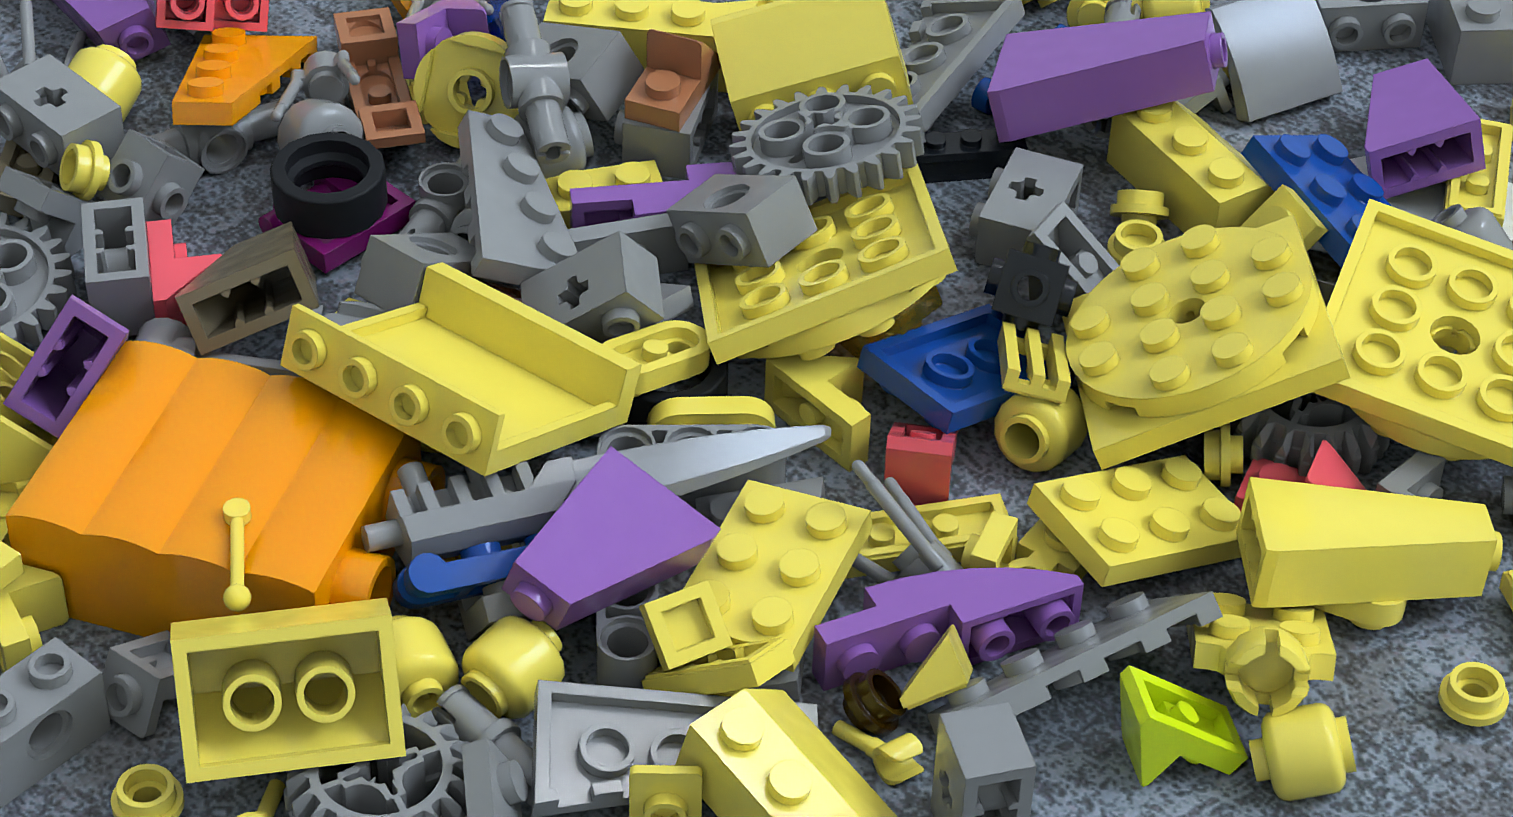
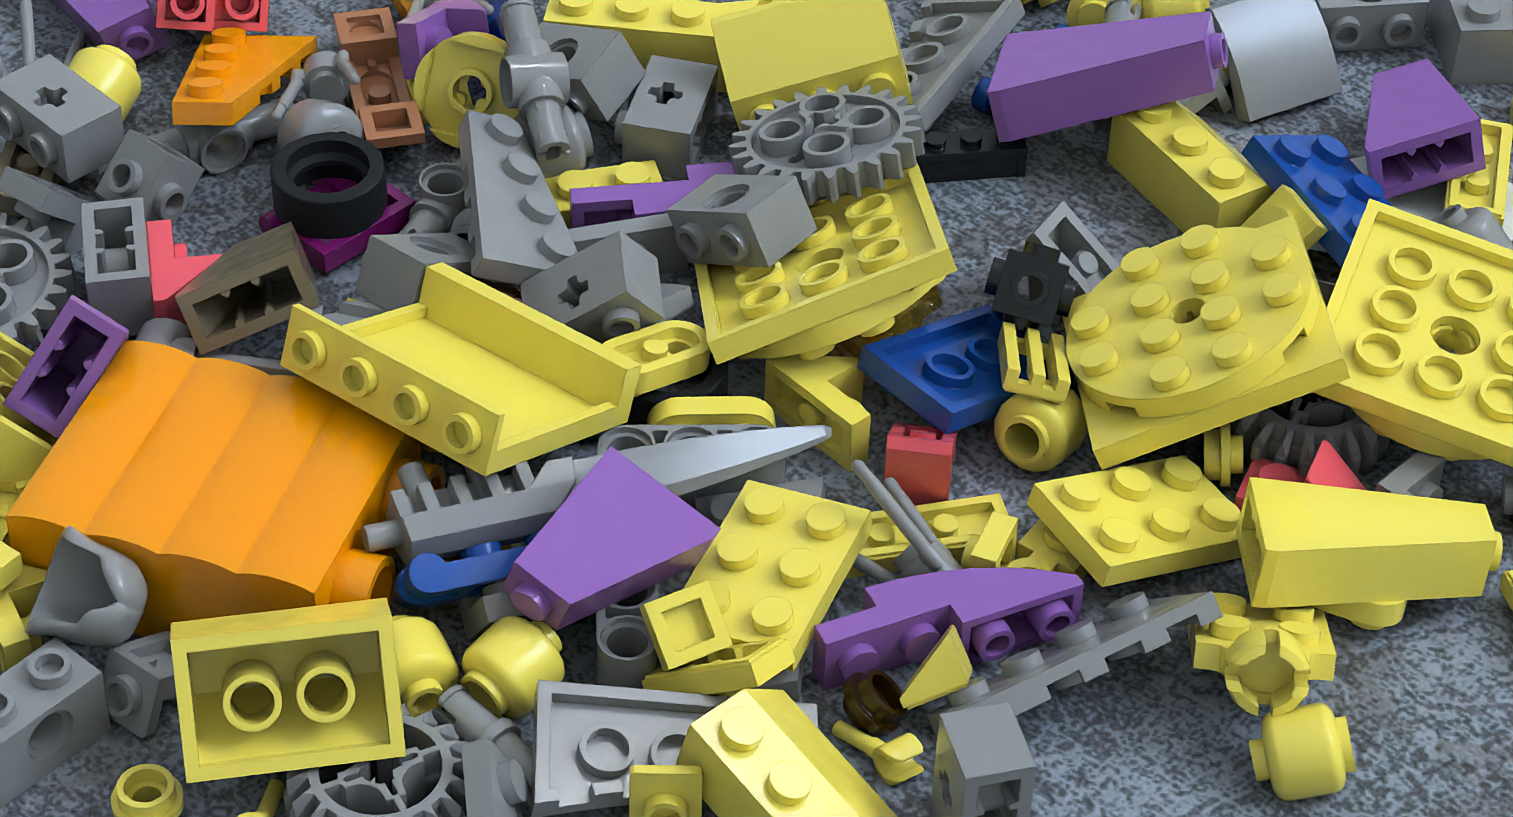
light yellow plate [59,140,110,201] -> none
light yellow hinge [223,498,252,612] -> none
nougat slope [625,29,721,132] -> none
light grey brick [969,147,1084,277] -> none
light yellow plate [1107,219,1165,265] -> none
light yellow plate [1110,189,1170,226] -> none
neon yellow slope [1120,665,1248,787] -> none
light yellow plate [1438,662,1509,727] -> none
none -> light grey hair [25,525,148,648]

